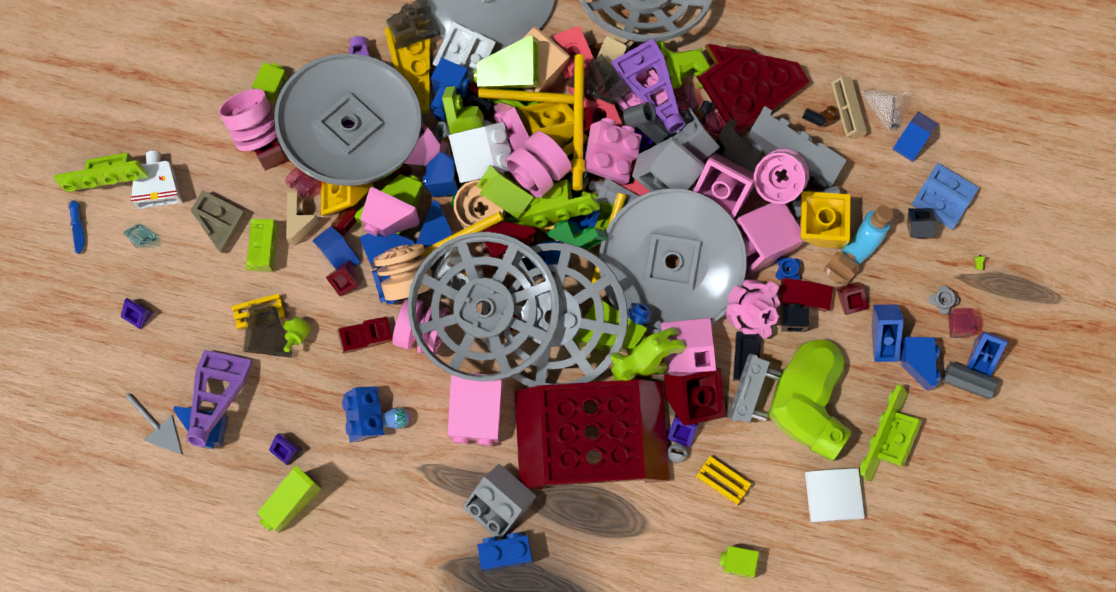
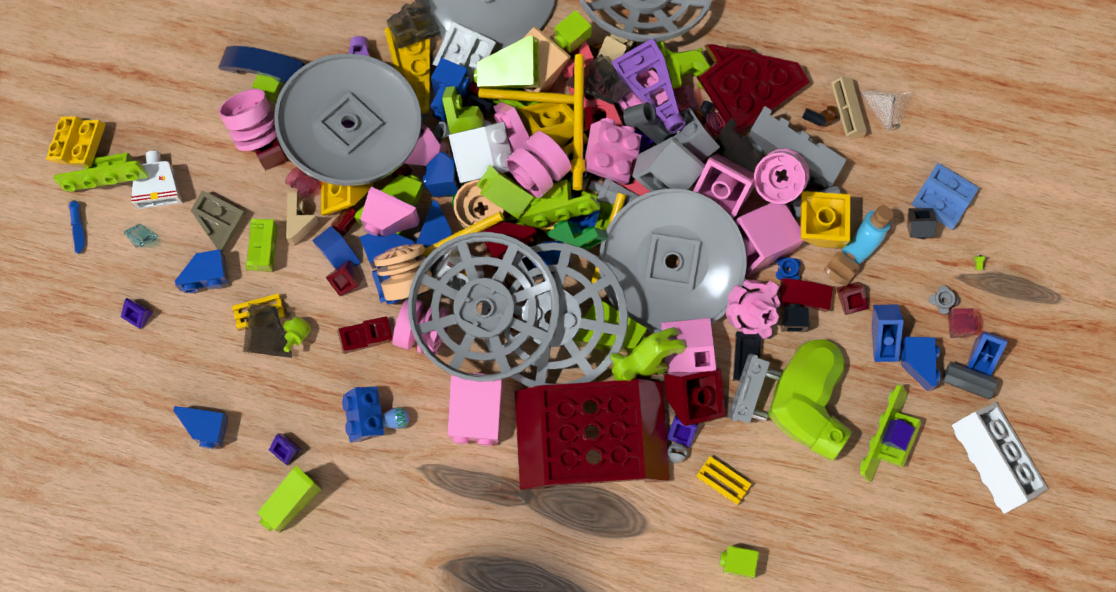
light grey piece [126,394,182,455] -> none
medium lavender plate [186,350,252,447] -> none
light grey slope [462,464,537,540] -> none
blue brick [477,532,532,572] -> none
blue plate [628,303,653,325] -> none
white slope [805,469,864,523] -> none
blue slope [892,111,938,162] -> none
none -> yellow slope [46,116,106,167]
none -> blue slope [175,249,229,293]
none -> dark blue slope [218,46,305,83]
none -> lime brick [554,10,592,53]
none -> dark purple slope [882,419,915,452]
none -> white slope [952,402,1048,514]

